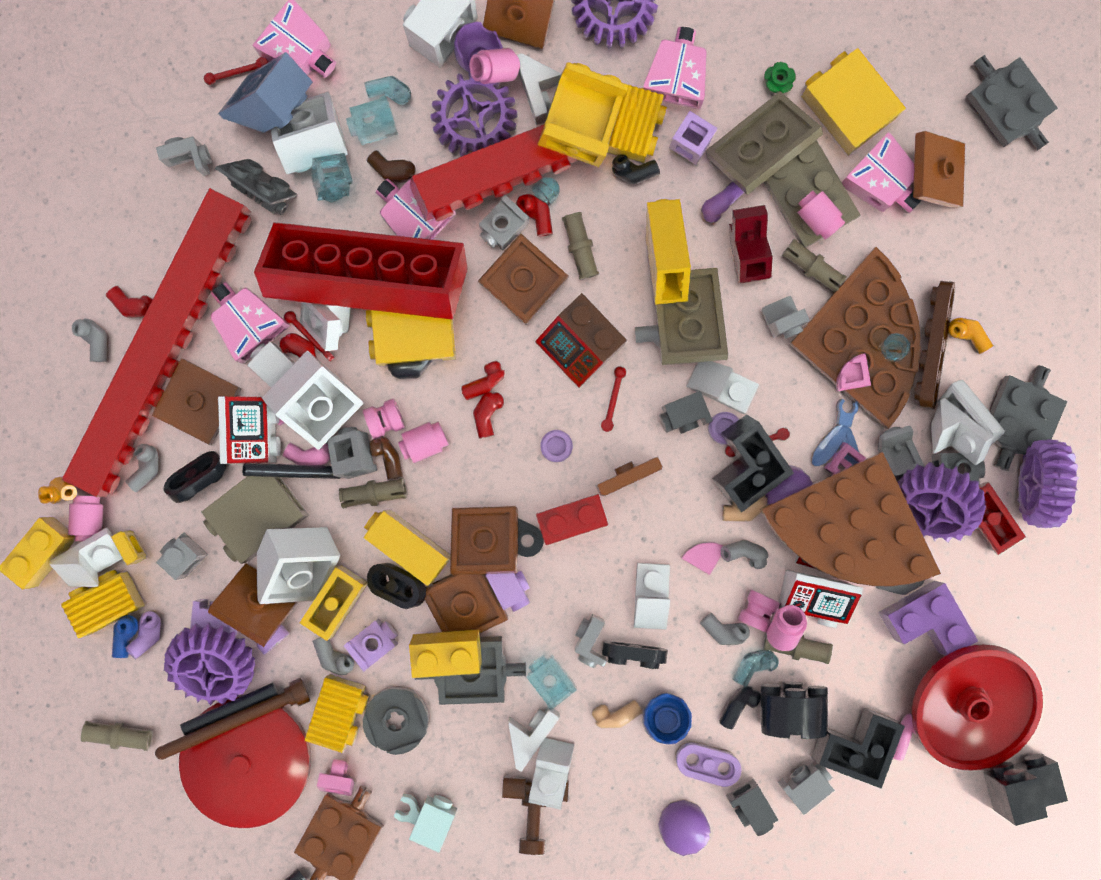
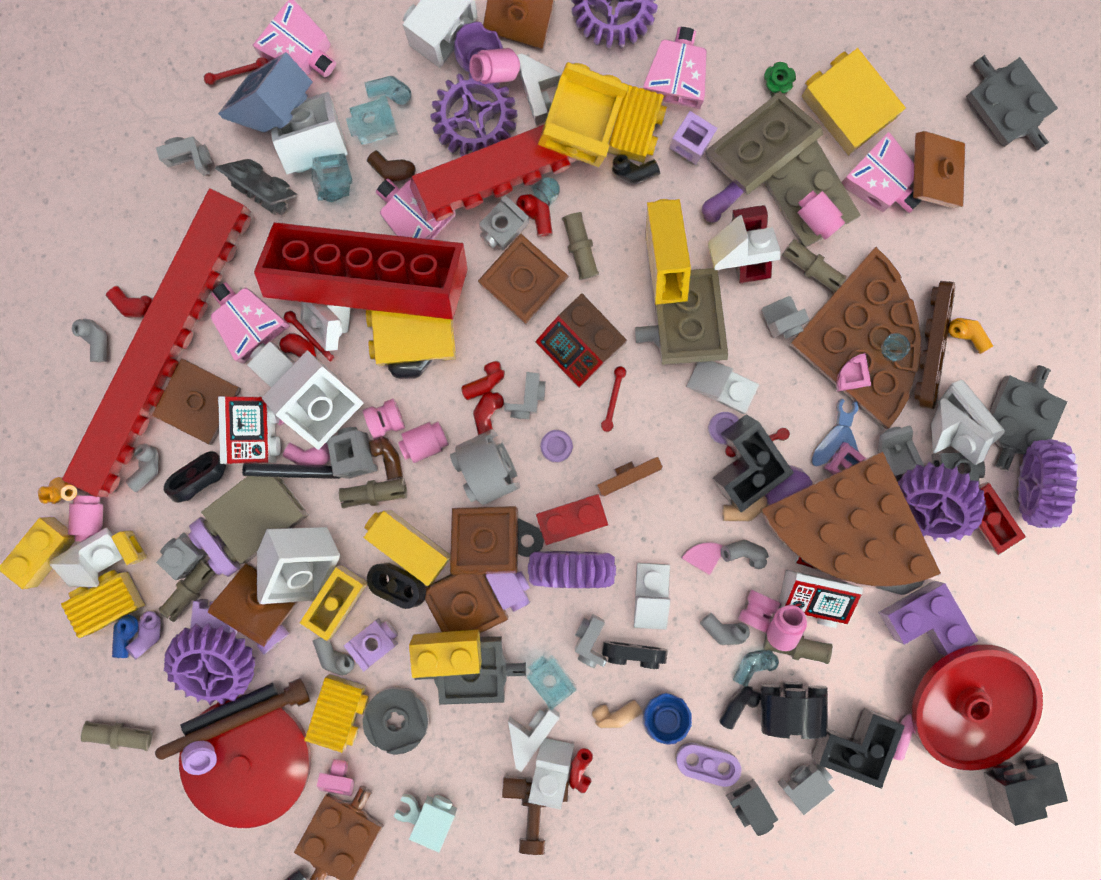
medium lavender hair [658,800,711,856] -> none
dark grey brick [659,391,713,434] -> none
none -> dark tan pin [159,559,216,622]
none -> lavender tile [181,741,217,775]
none -> lavender plate [188,517,240,577]
none -> light grey brick [450,429,520,505]
none -> light grey bracket [504,372,546,419]
none -> medium lavender gear [528,551,616,589]
none -> red arm [569,748,593,793]
none -> white slope [708,215,780,270]

